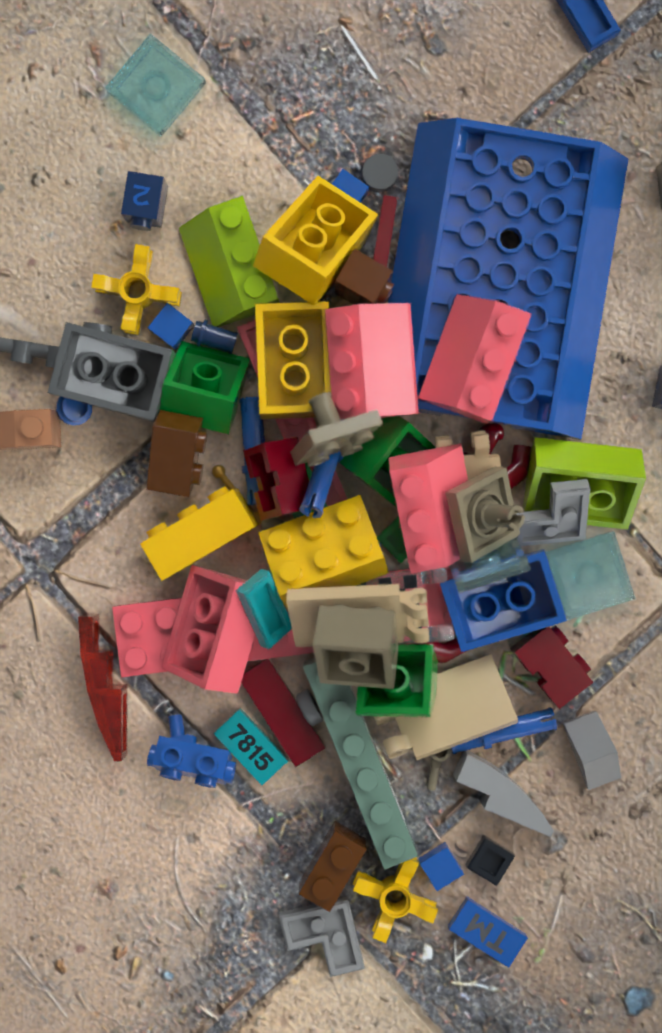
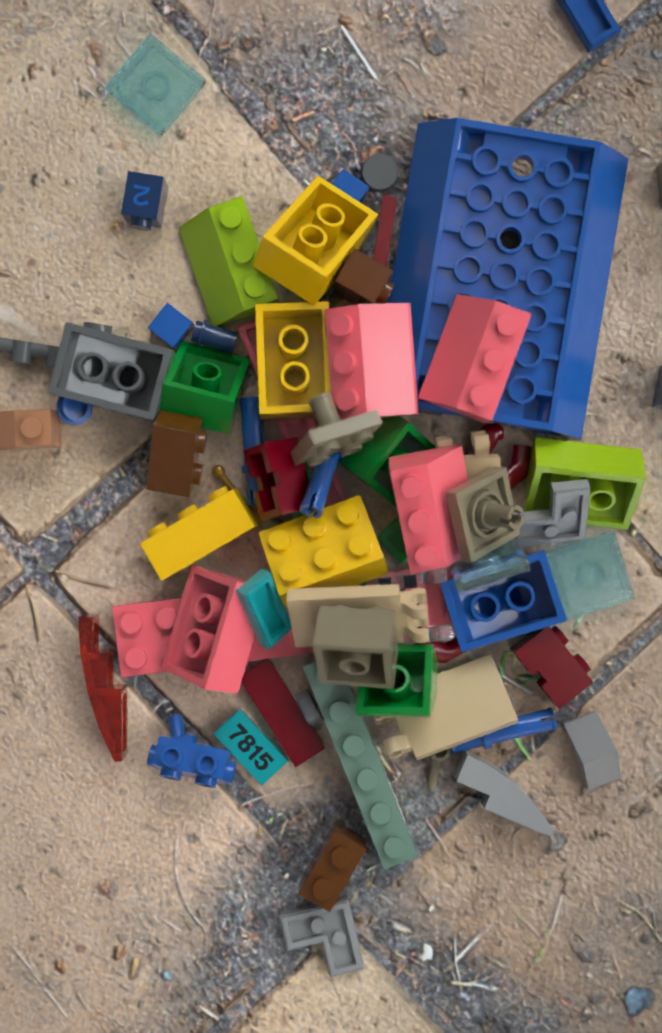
yellow pin [91,244,182,336] -> none
yellow pin [352,857,438,943] -> none
blue piece [418,842,464,891] -> none
blue tile [448,896,528,968] -> none
black tile [465,834,515,886] -> none

